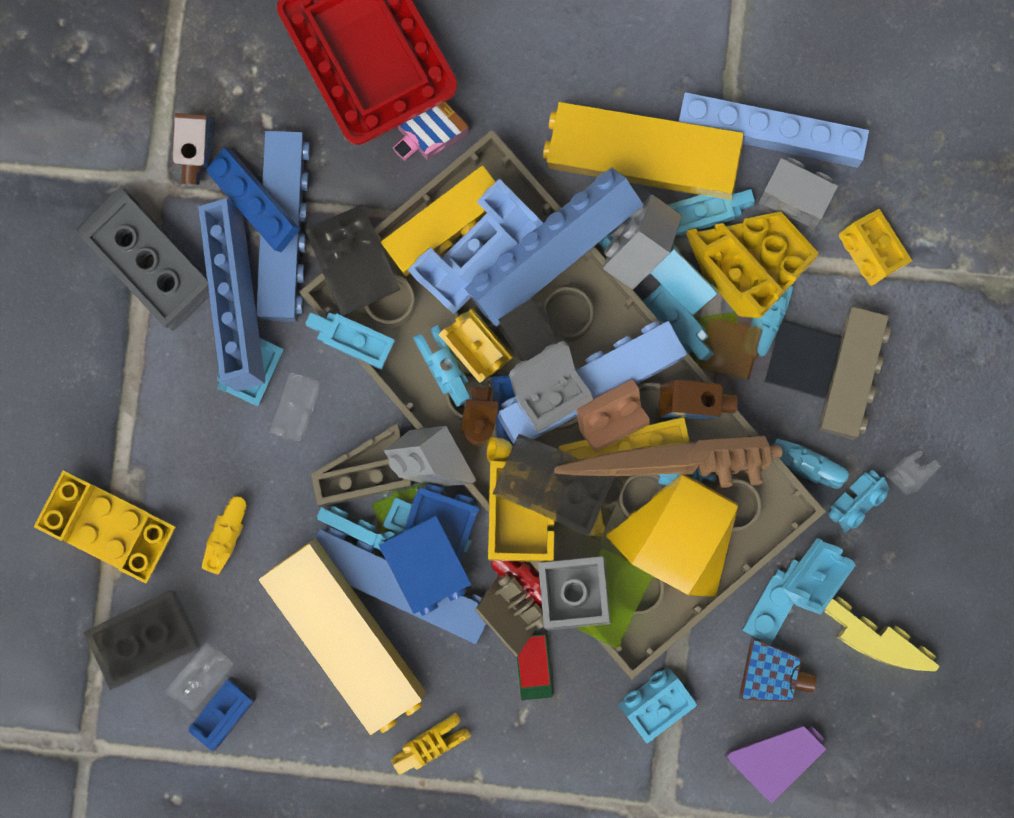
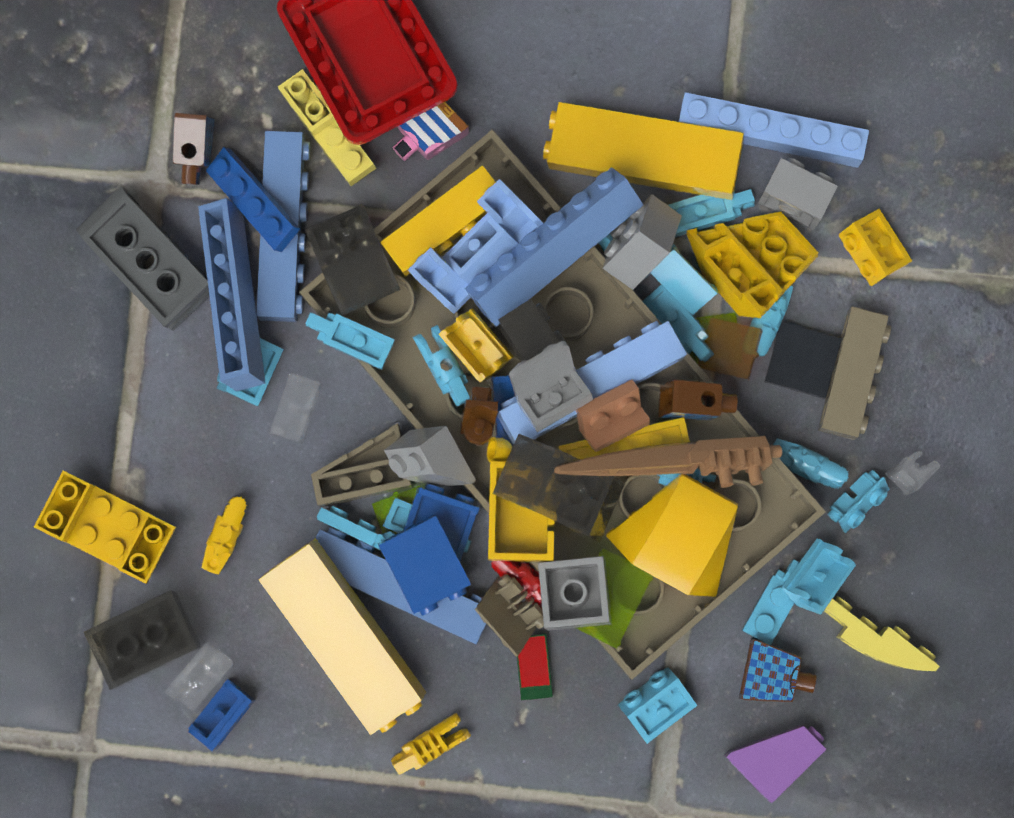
none -> light yellow slope [278,69,376,186]

